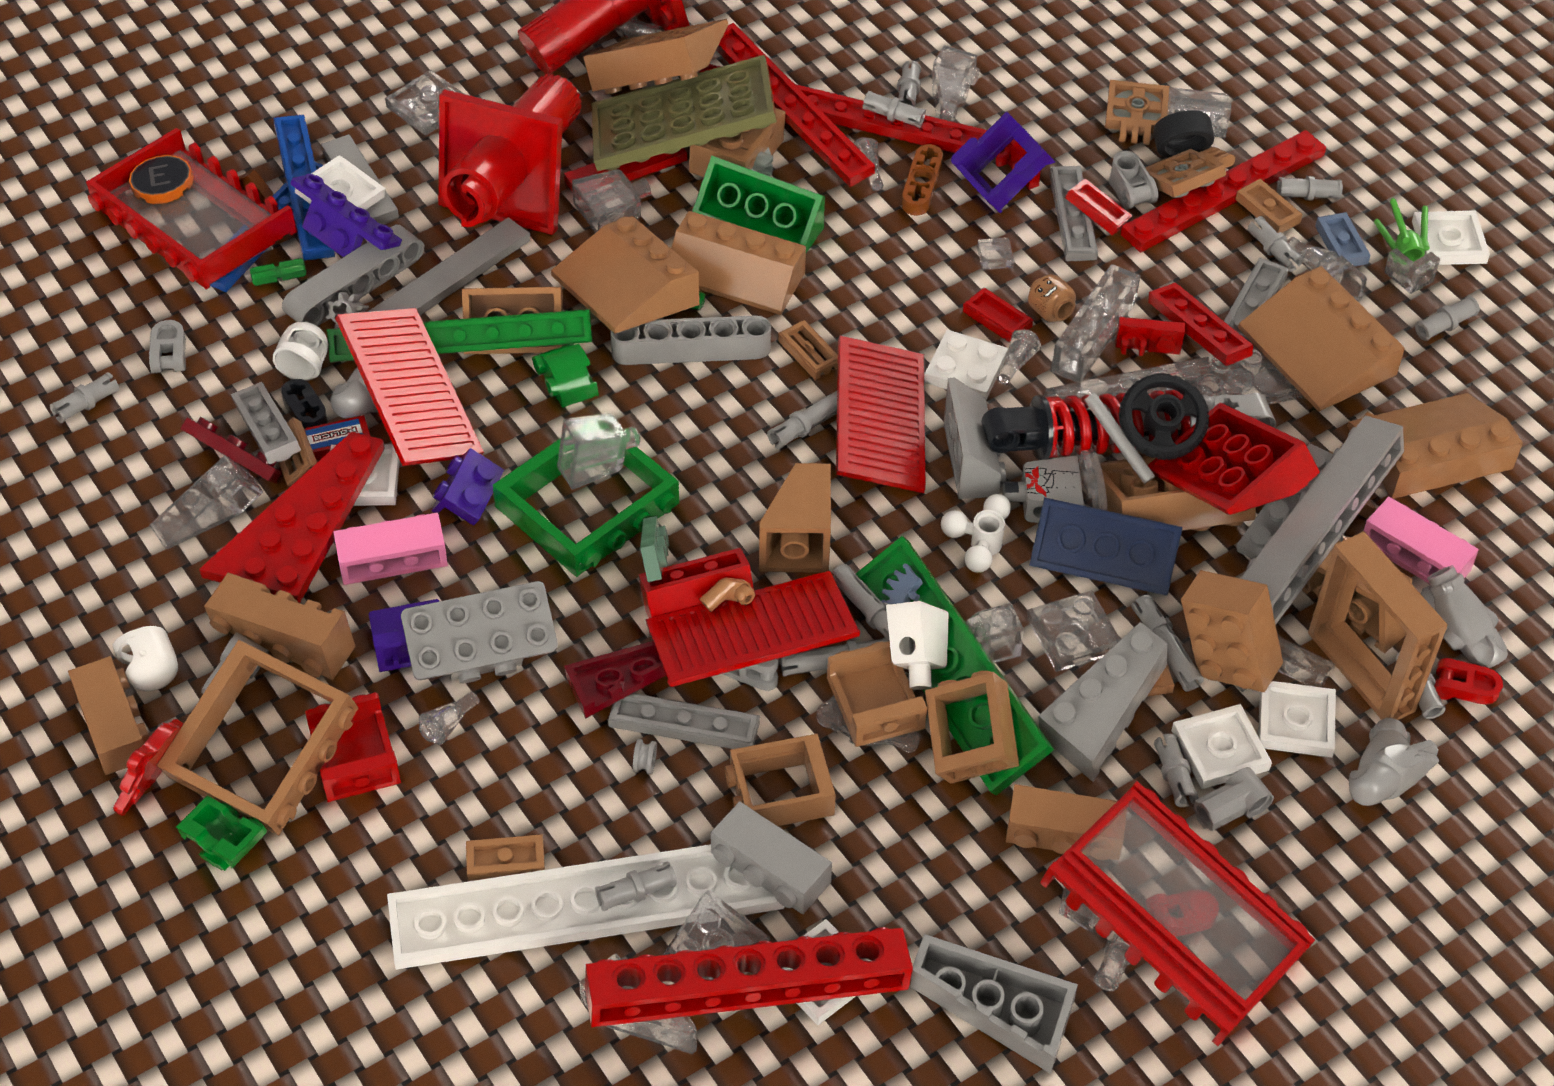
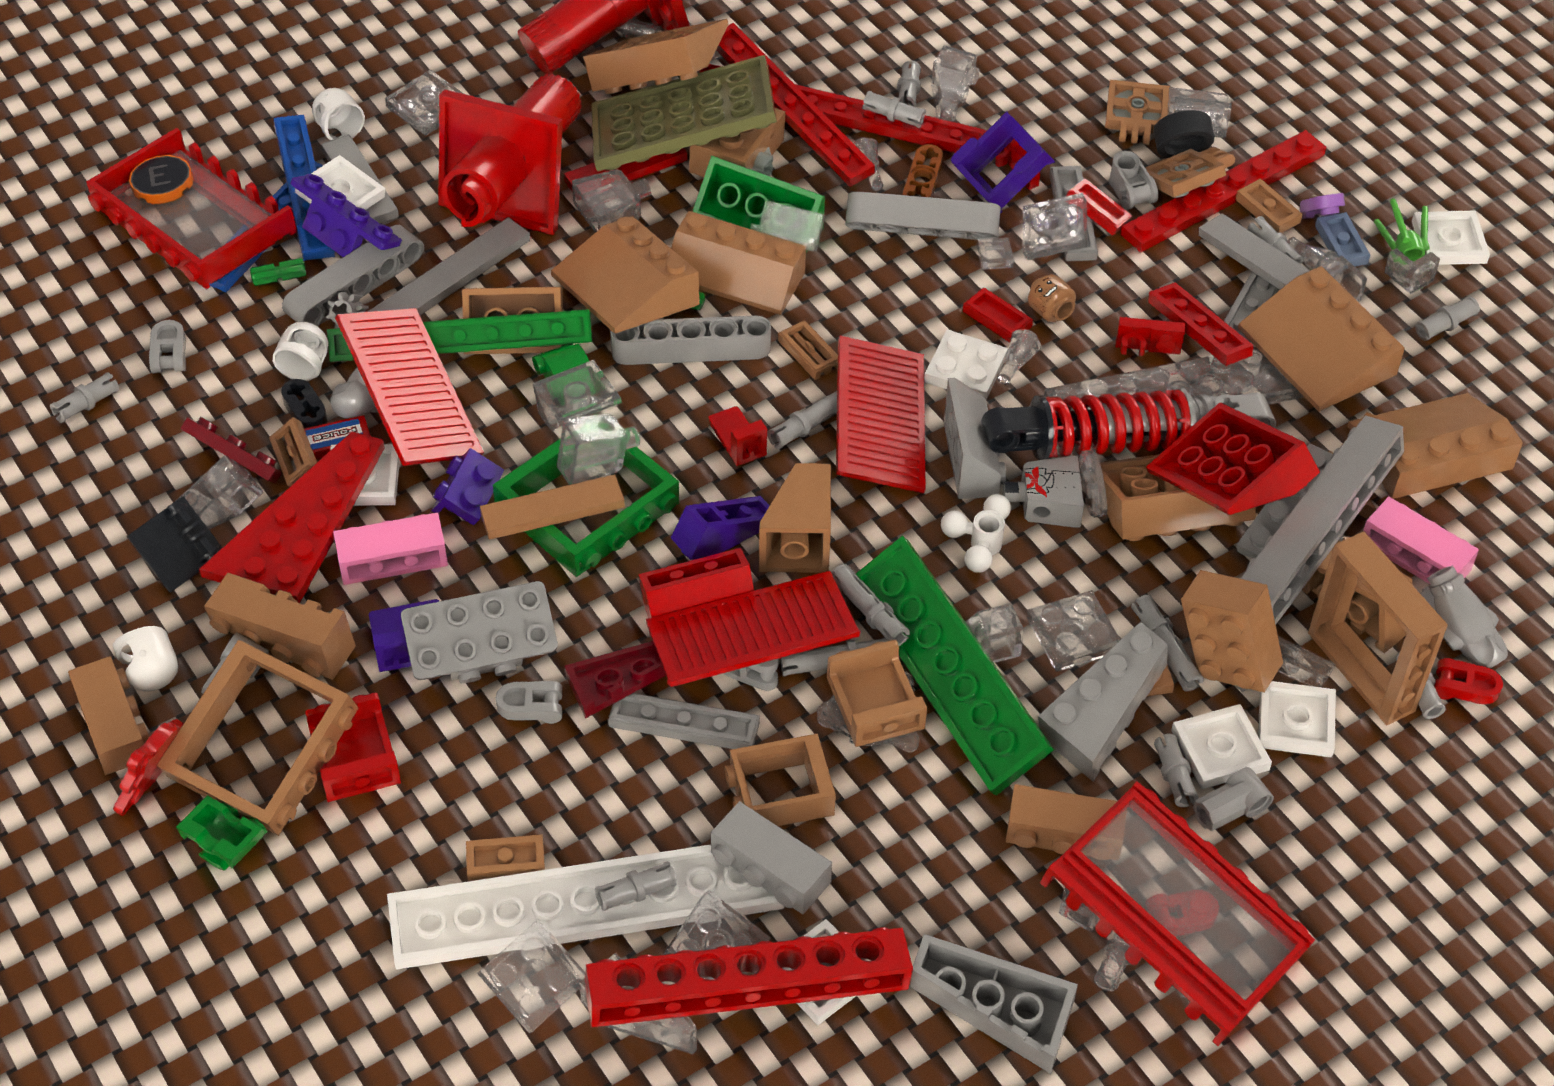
light grey plate [231,382,301,464] -> none
reddish brown tile [239,170,274,201] -> none
clear cone [419,692,479,745] -> none
light grey bush [633,739,657,775] -> none
sand green plate [640,516,669,582] -> none
medium nougat arm [699,578,755,612] -> none
sand blue piece [881,563,923,604] -> none
white torso [886,601,948,690] -> none
medium nougat window [925,671,1019,784] -> none
dark blue tile [1029,497,1183,596] -> none
clear brick [1051,264,1141,384] -> none
light grey bar [1084,392,1155,484] -> none
black wheel [1119,373,1209,460] -> none
light grey pin [1277,176,1343,200] -> none
light grey animal [1349,718,1439,806] -> none
none -> black hinge [126,496,223,593]
none -> white helmet [312,88,365,141]
none -> clear plate [477,919,585,1034]
none -> medium nougat tile [480,474,625,540]
none -> light grey plate [495,681,562,724]
none -> clear slope [533,360,622,432]
none -> dark purple slope [671,496,770,560]
none -> red bracket [709,406,767,466]
none -> clear panel [750,201,825,252]
none -> light grey beam [845,192,1001,241]
none -> clear plate [1023,193,1087,260]
none -> light grey tile [1199,213,1310,290]
none -> medium lavender plate [1300,193,1345,219]

